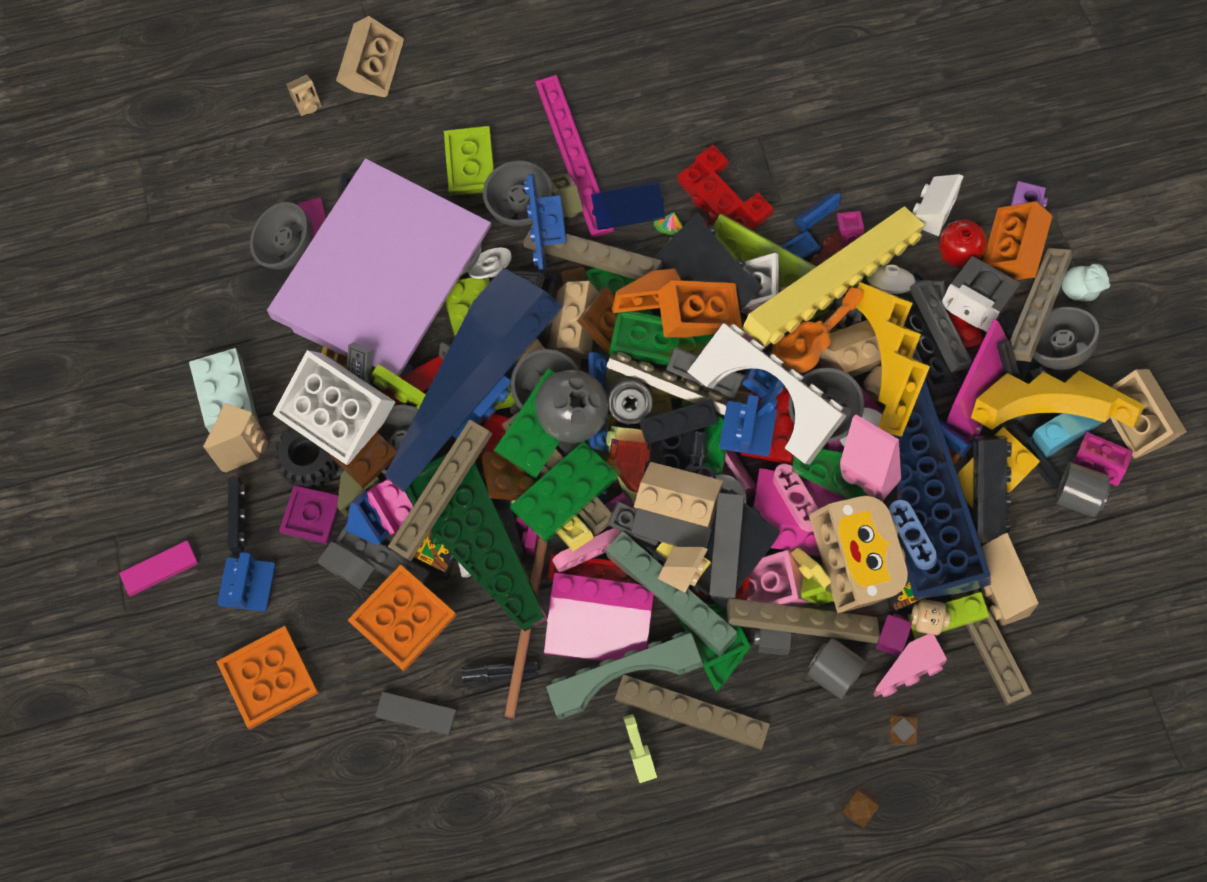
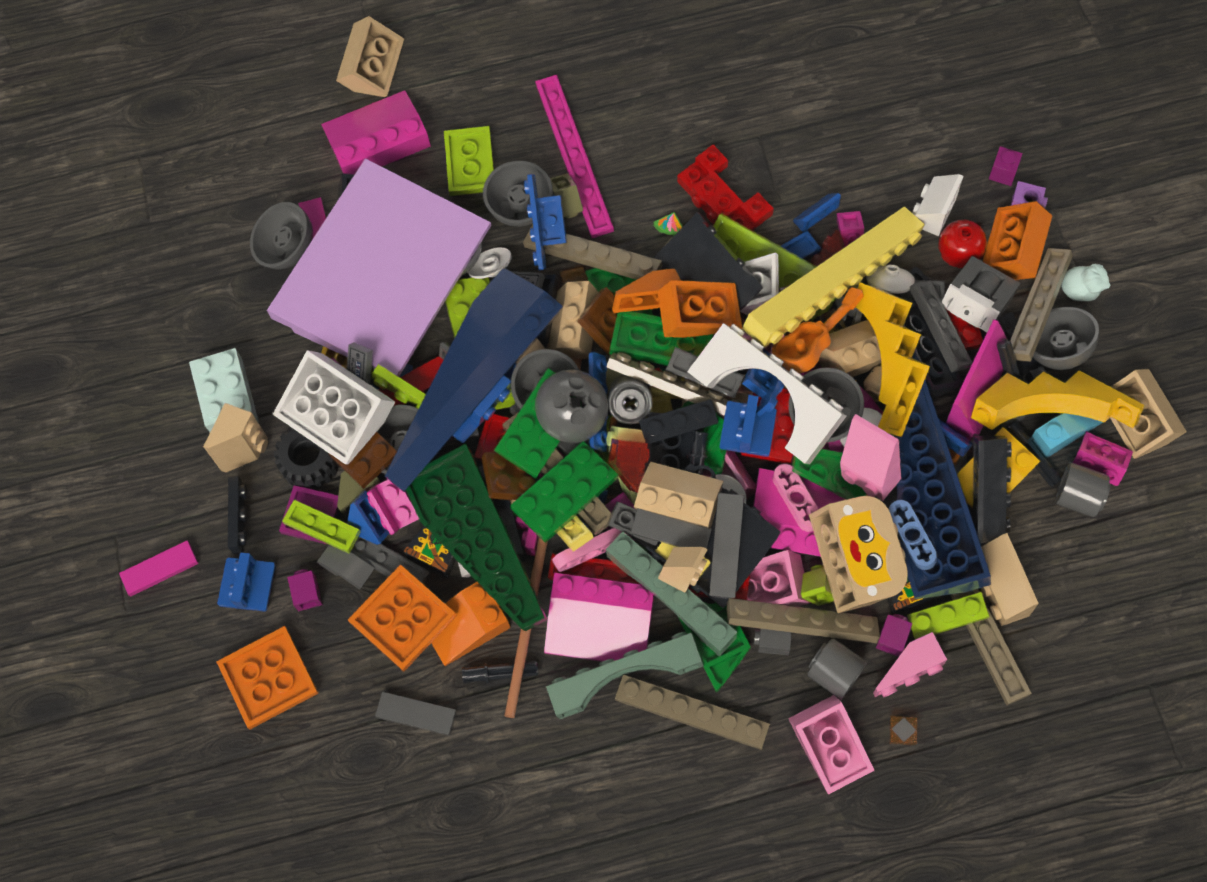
tan slope [286,75,322,116] -> none
dark tan plate [388,420,492,561] -> none
clear blue piece [591,183,665,230] -> none
yellowish green piece [623,714,657,783] -> none
light yellow plate [791,548,831,588] -> none
clear orange tile [842,790,879,829] -> none
tan head [911,599,951,635] -> none
none -> lime plate [282,500,361,554]
none -> magenta brick [287,570,323,612]
none -> dark pink slope [321,90,431,175]
none -> orange slope [432,582,510,666]
none -> bright pink slope [788,695,874,794]
none -> magenta brick [989,146,1023,186]

